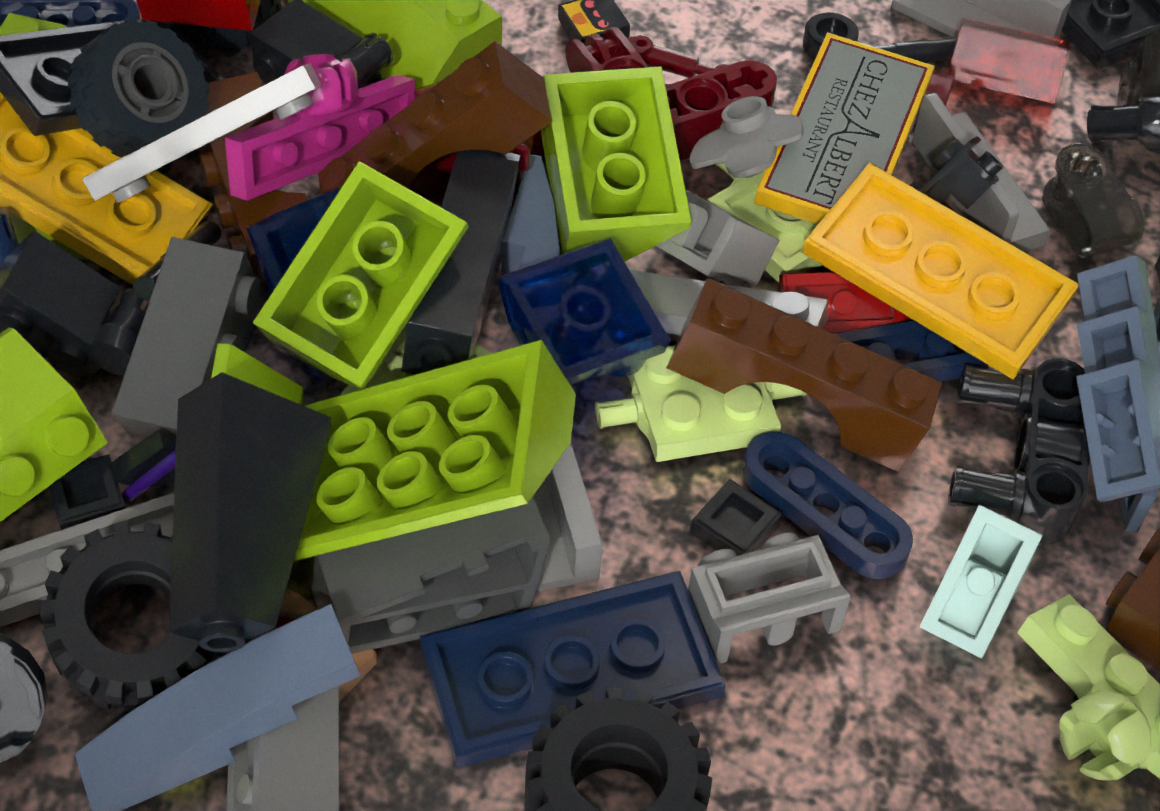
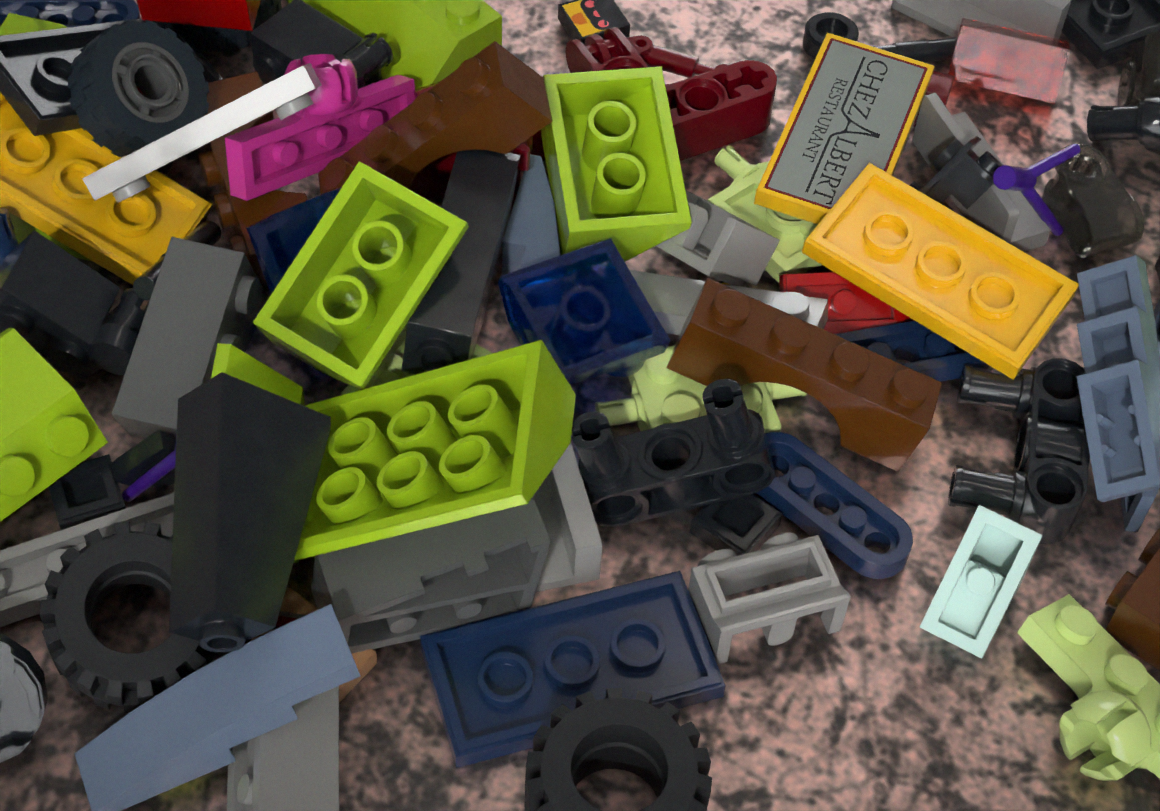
light grey plate [689,96,804,178] -> none
none -> black piece [572,379,775,527]
none -> dark purple plant [993,144,1081,236]

